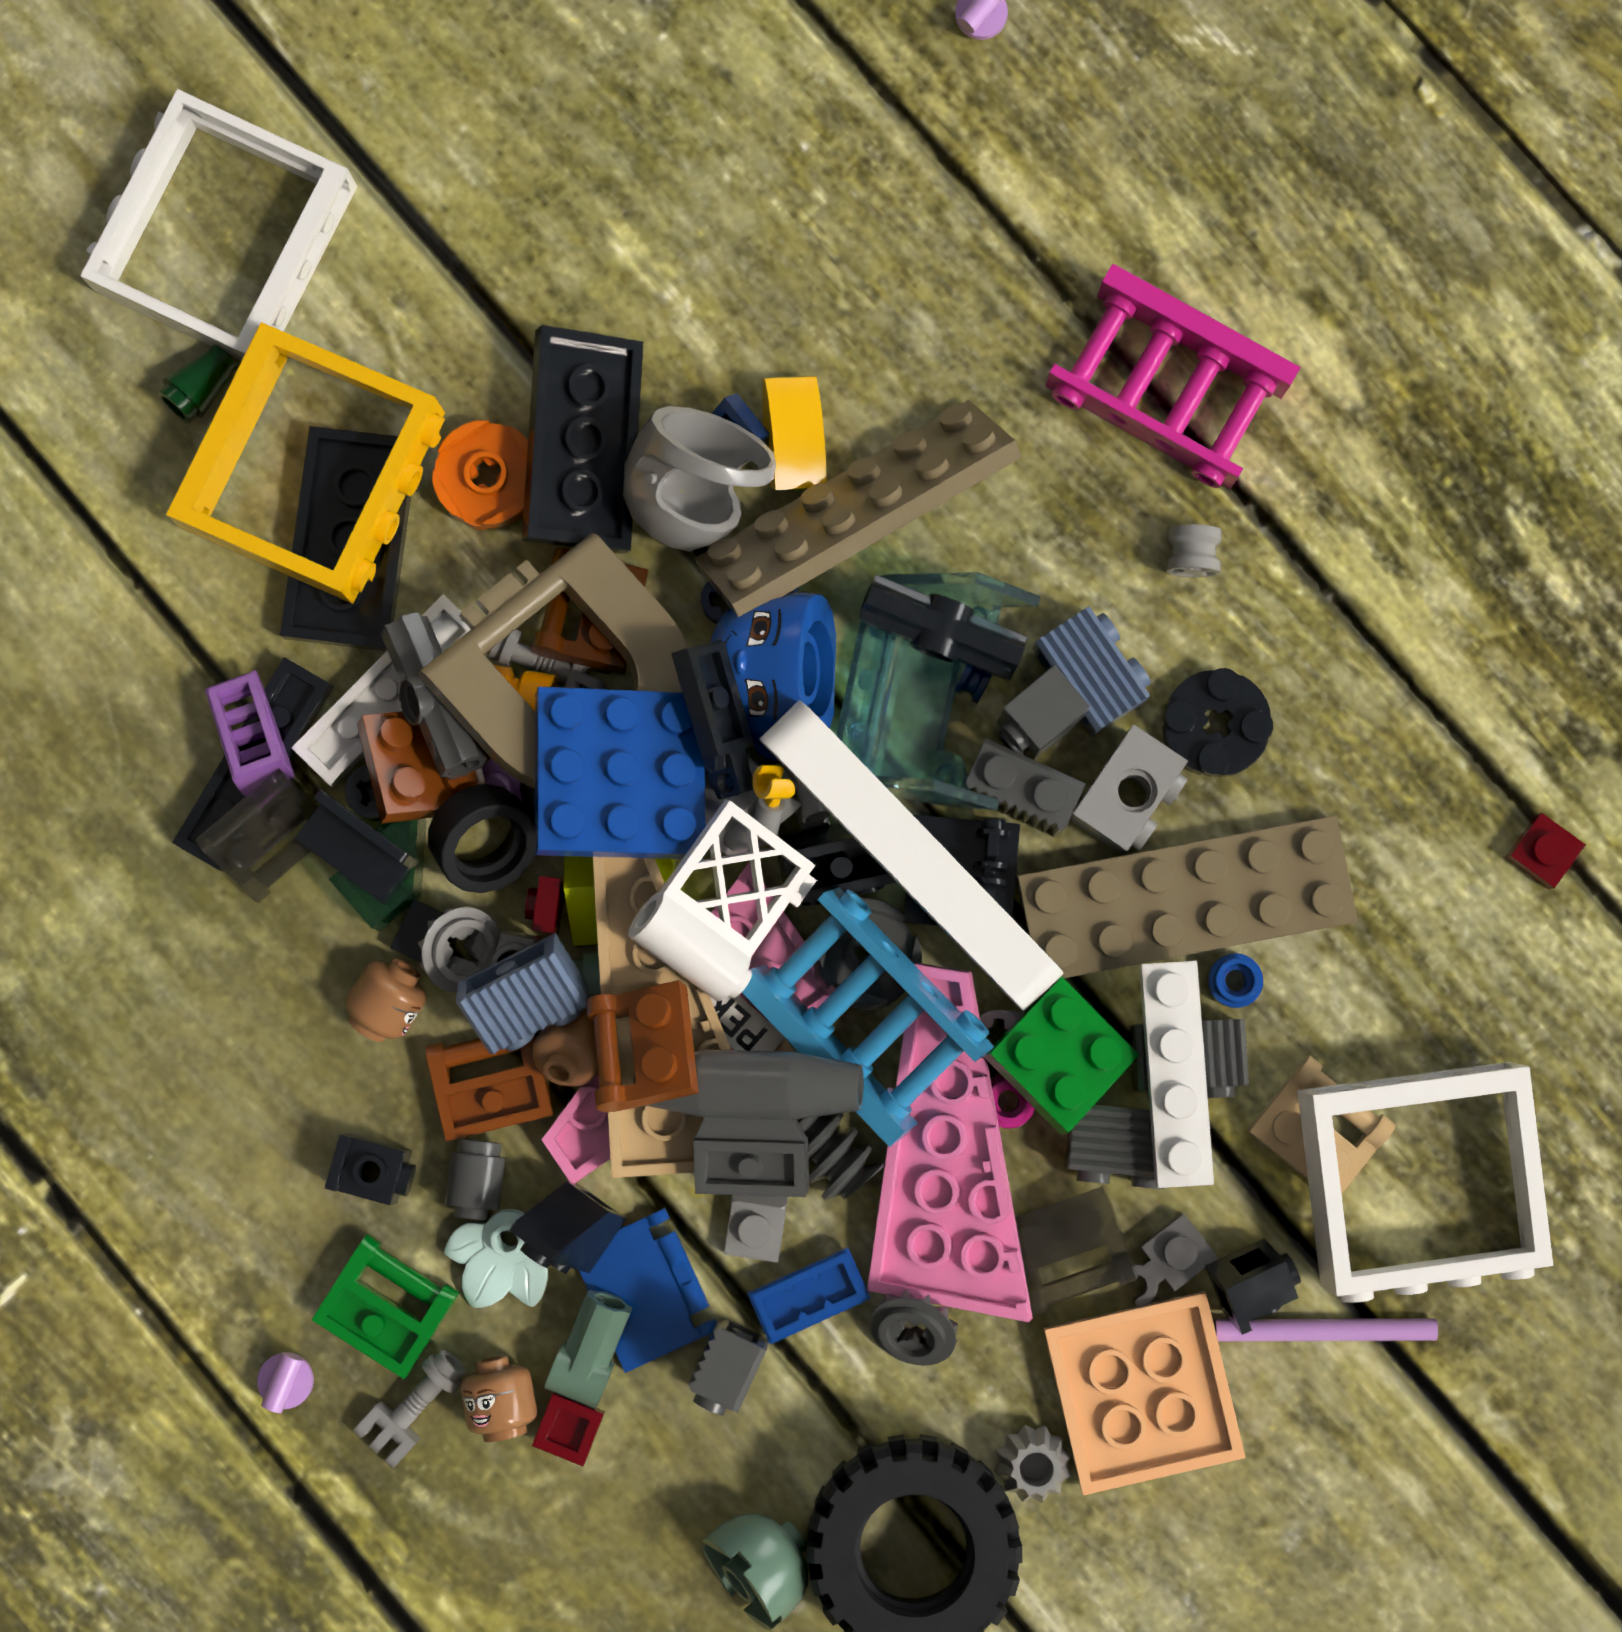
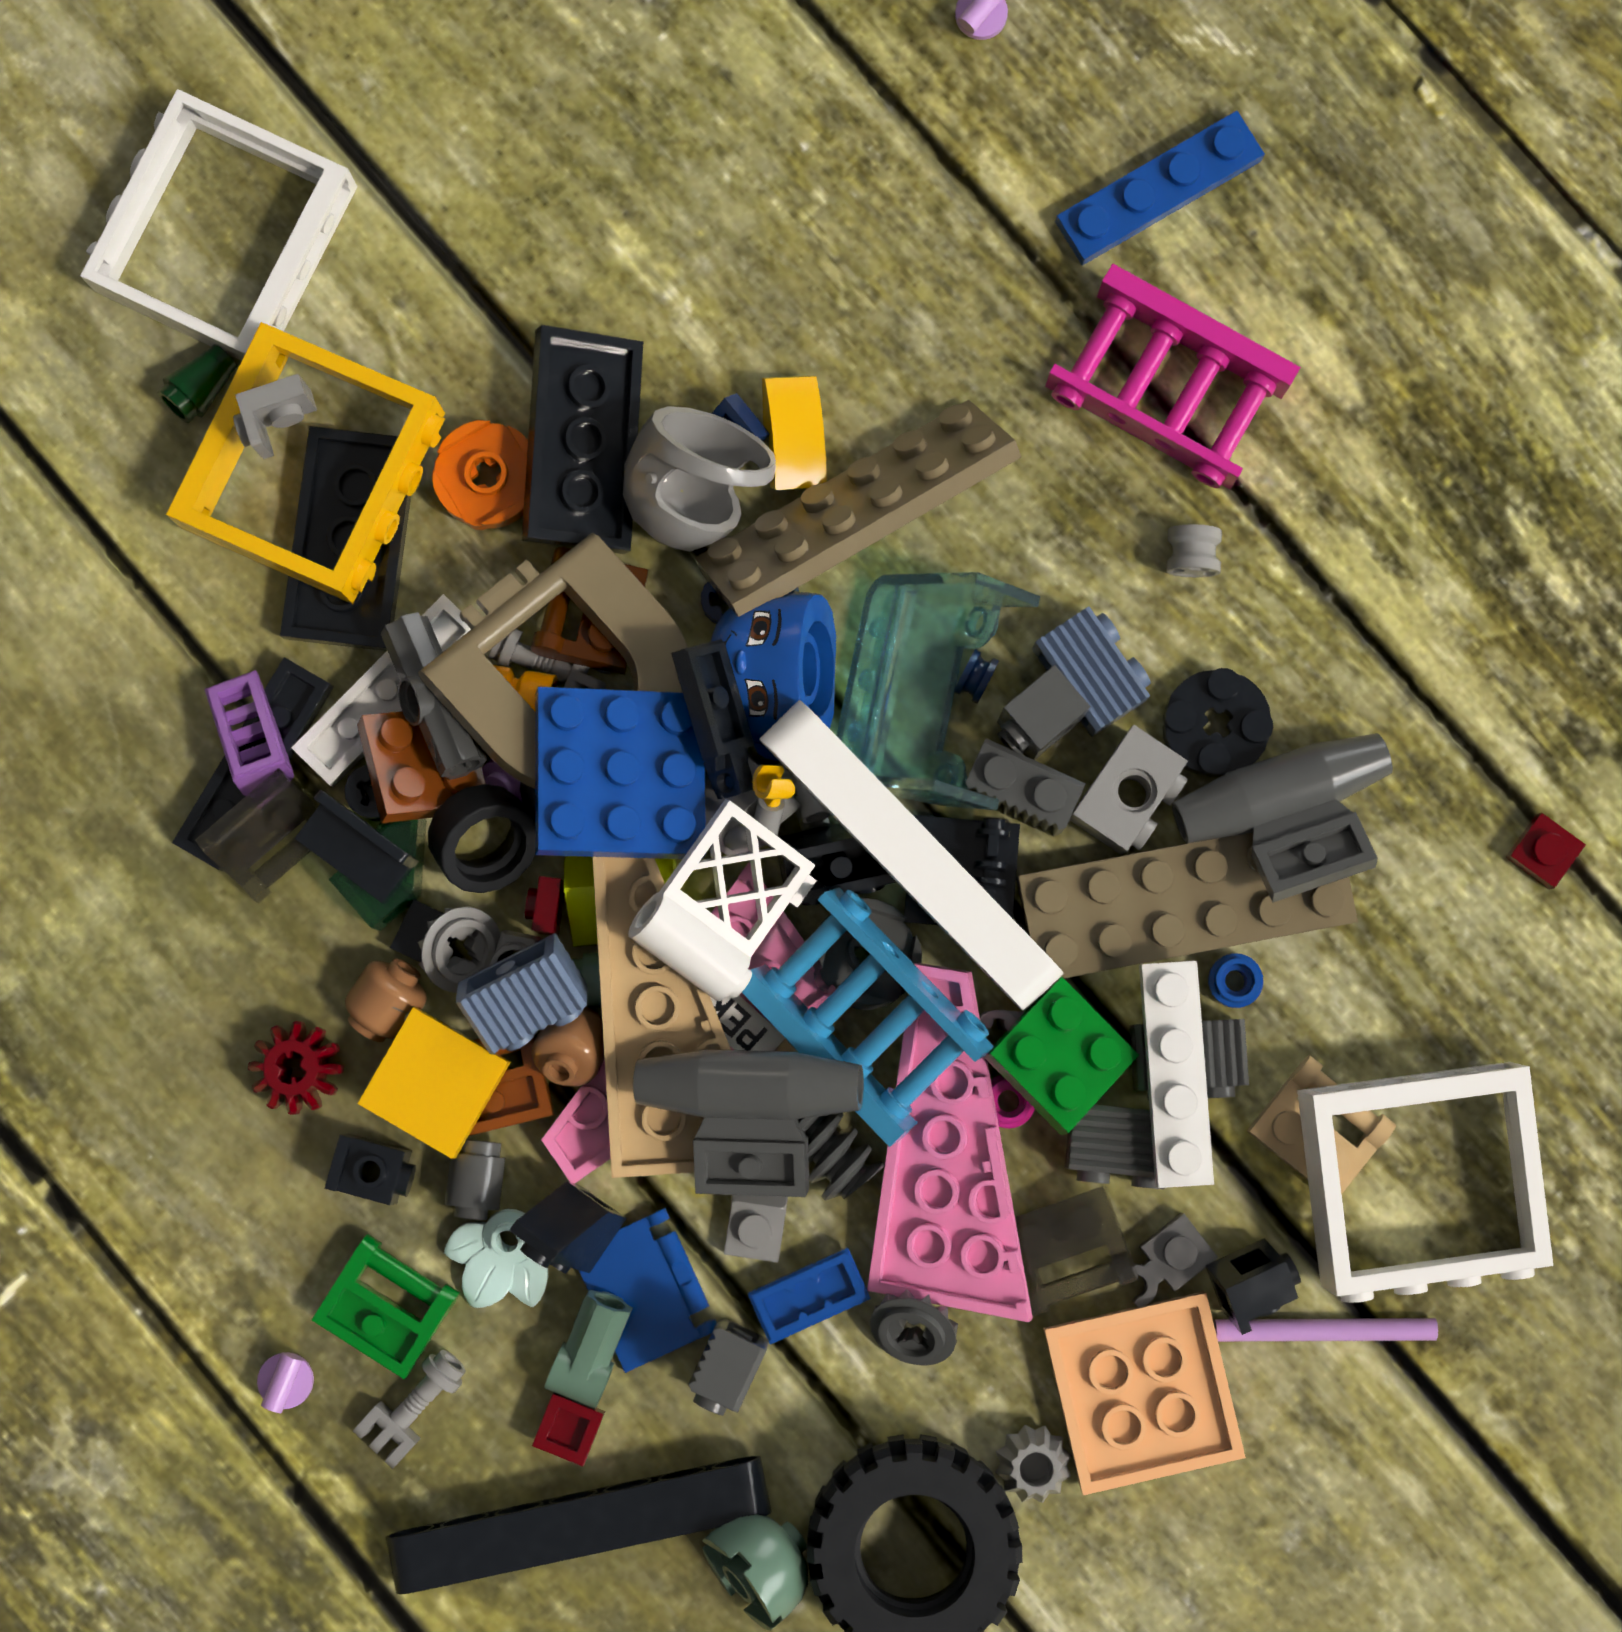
medium nougat head [460,1355,537,1442] -> none
dark orange plate [586,980,699,1112] -> none
black piece [857,575,1028,681] -> none
none -> light grey bracket [233,374,317,459]
none -> dark red gear [248,1021,344,1115]
none -> yellow tile [357,1007,511,1159]
none -> black beam [385,1456,772,1594]
none -> blue plate [1055,111,1265,266]
none -> dark grey plate [1172,733,1393,903]

